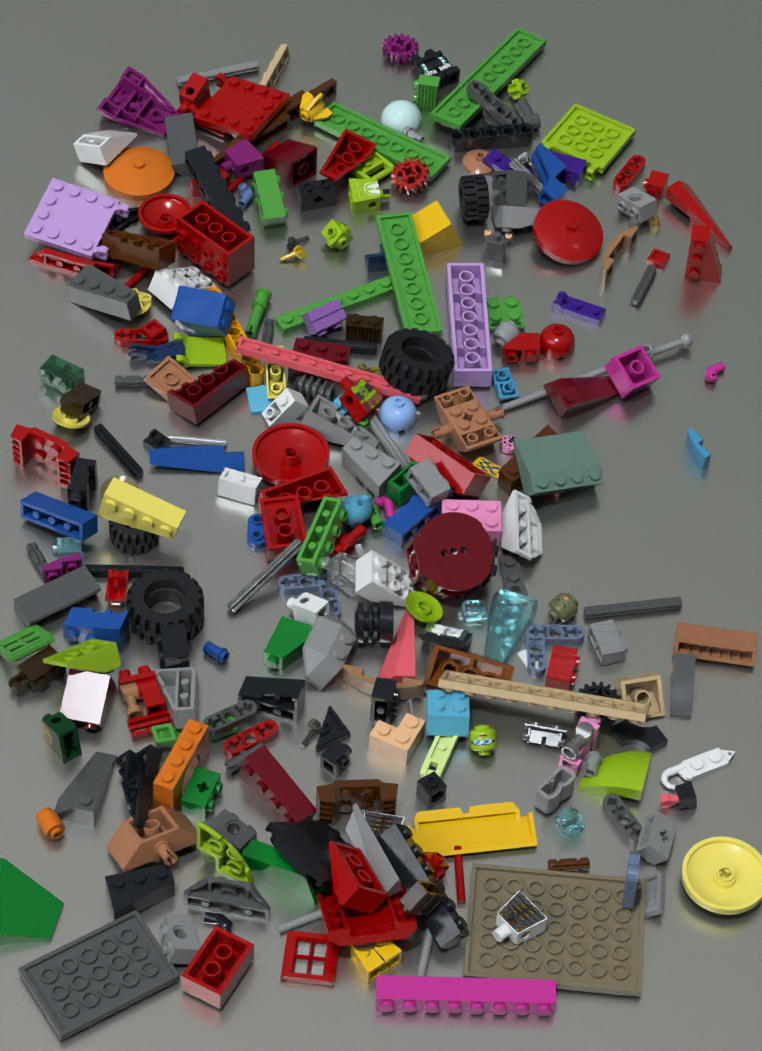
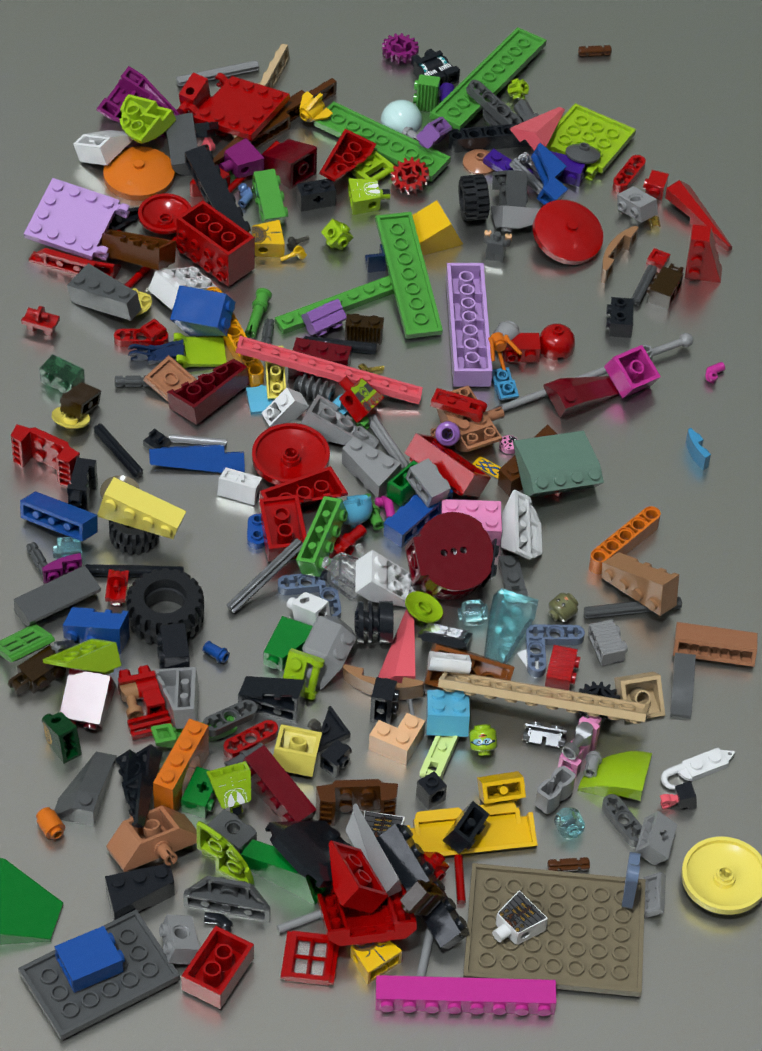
black tyre [379,328,455,396] -> none
light blue cylinder [379,395,417,433] -> none
bright green plate [487,296,525,332] -> none
dark purple plate [551,291,606,326] -> none
black tile [609,719,668,752] -> none
none -> red hips [21,306,60,336]
none -> dark grey axle [51,640,78,653]
none -> blue brick [54,926,125,993]
none -> lime brick [119,94,176,143]
none -> black piece [194,122,219,151]
none -> lime torso [206,761,251,815]
none -> yellow torso [251,220,285,257]
none -> light yellow slope [273,724,322,777]
none -> lime plate [283,648,325,700]
none -> medium lavender brick [416,117,453,149]
none -> white brick [428,651,472,674]
none -> red plate [430,388,488,422]
none -> medium lavender head [435,421,461,446]
none -> dark purple cone [439,83,455,103]
none -> black brick [442,801,490,854]
none -> yellow brick [477,771,526,804]
none -> orange plant [488,332,522,371]
none -> coral wedge [510,107,565,151]
none -> dark grey dish [565,143,601,164]
none -> reddish brown axle [578,45,612,57]
none -> orange beam [589,506,661,575]
none -> medium nougat wedge [601,552,679,616]
none -> black brick [606,297,634,338]
none -> dark brown brick [646,263,684,310]

